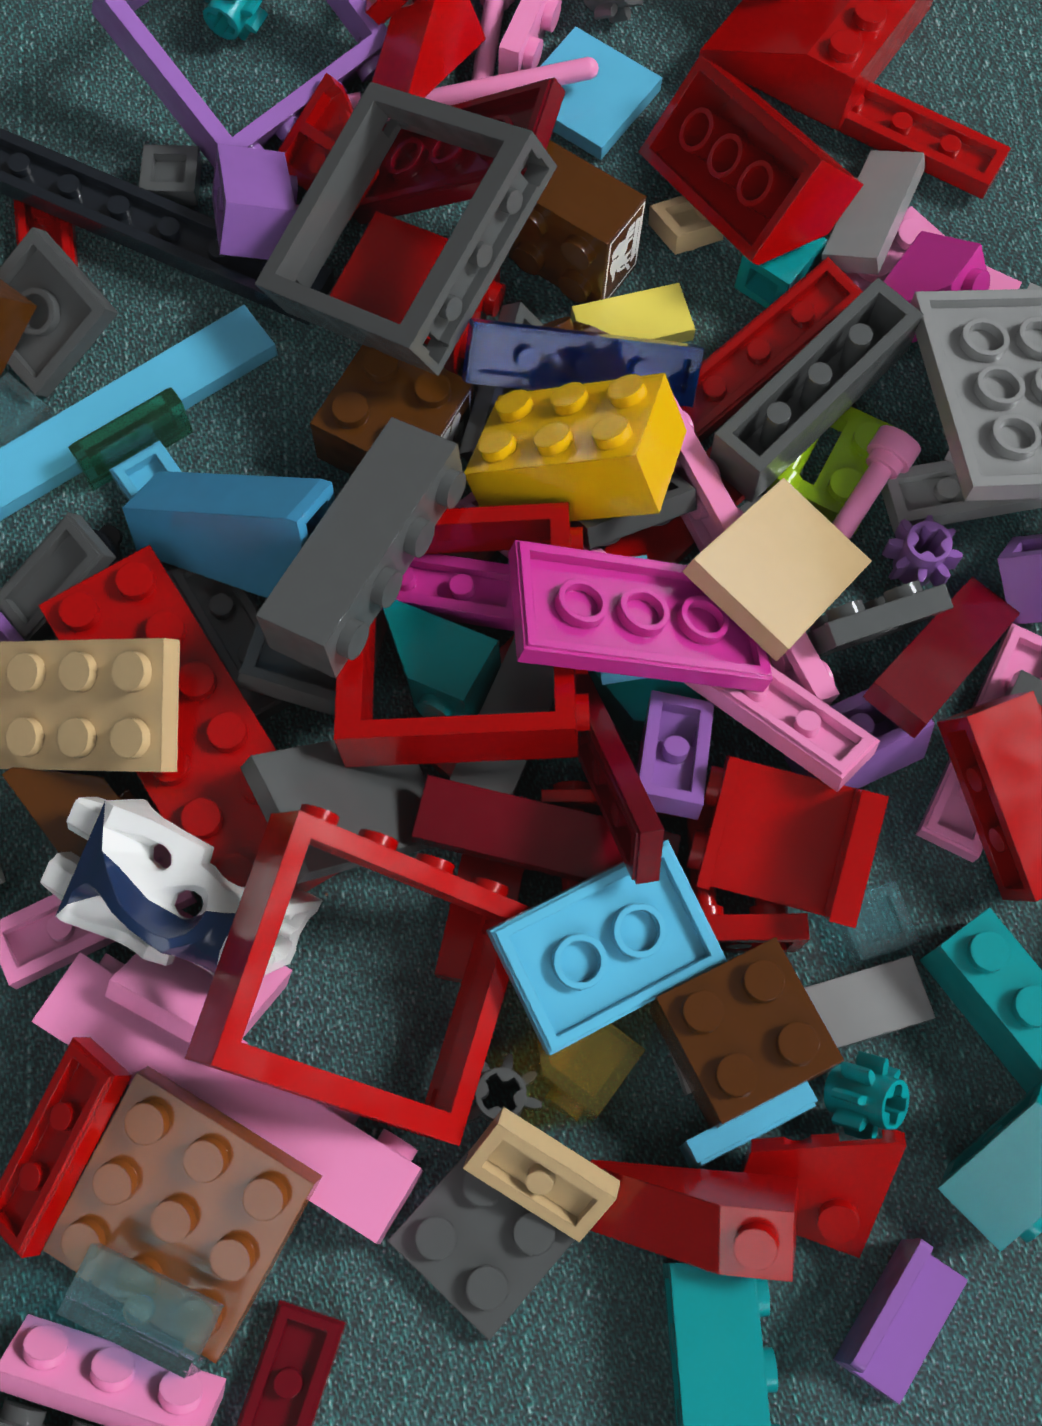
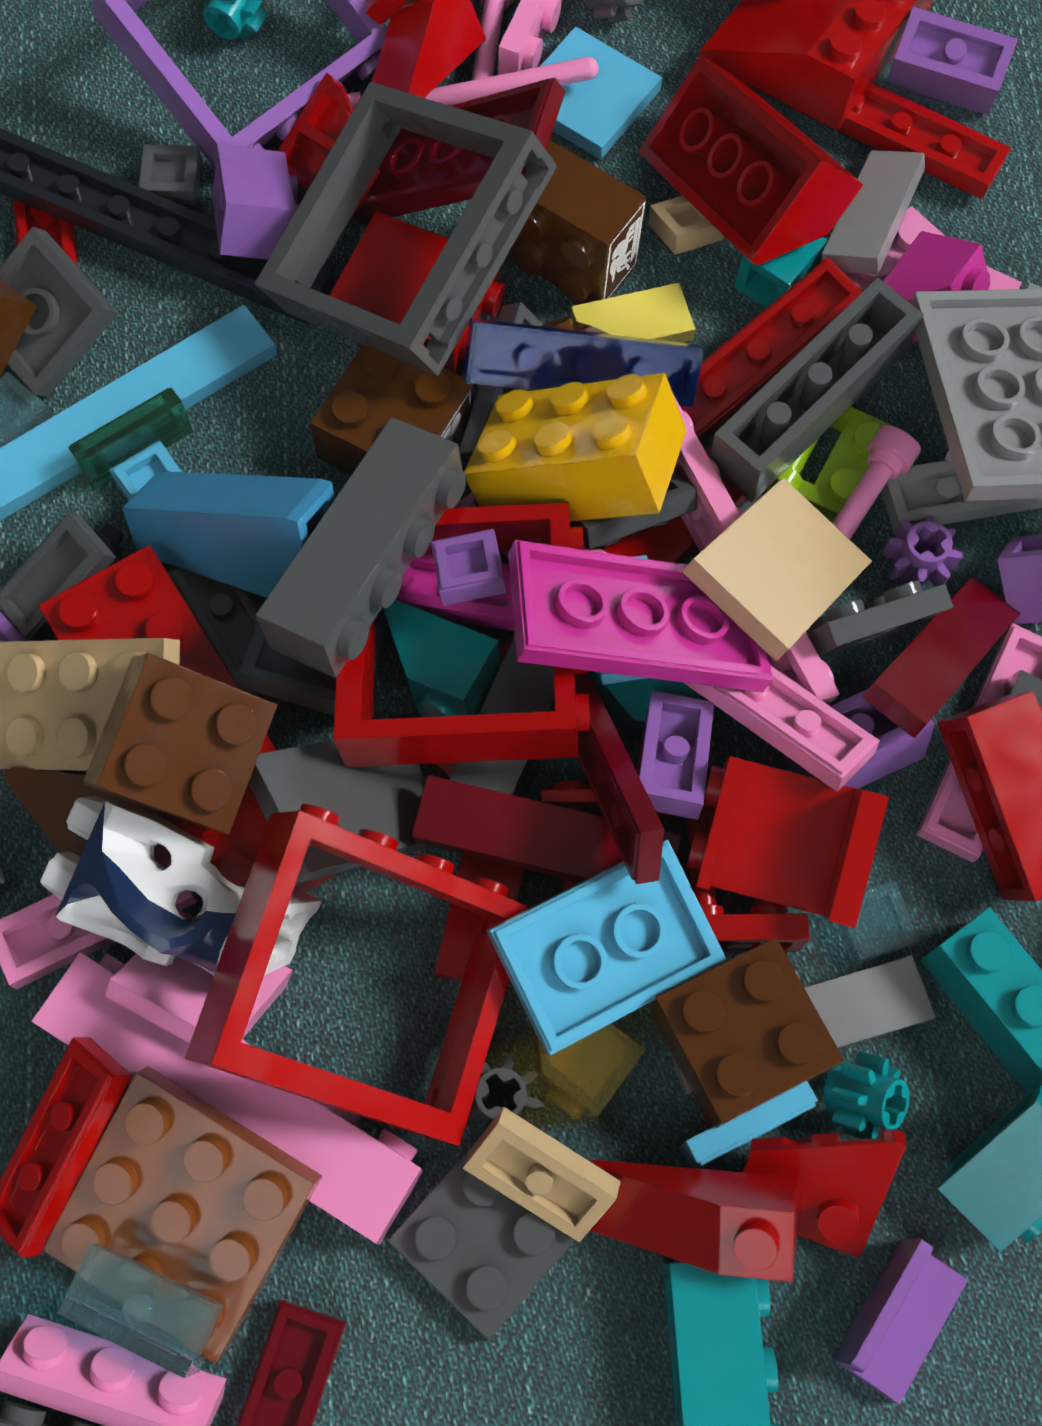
none -> reddish brown brick [82,653,277,834]
none -> medium lavender tile [431,529,507,606]
none -> medium lavender panel [887,7,1018,114]

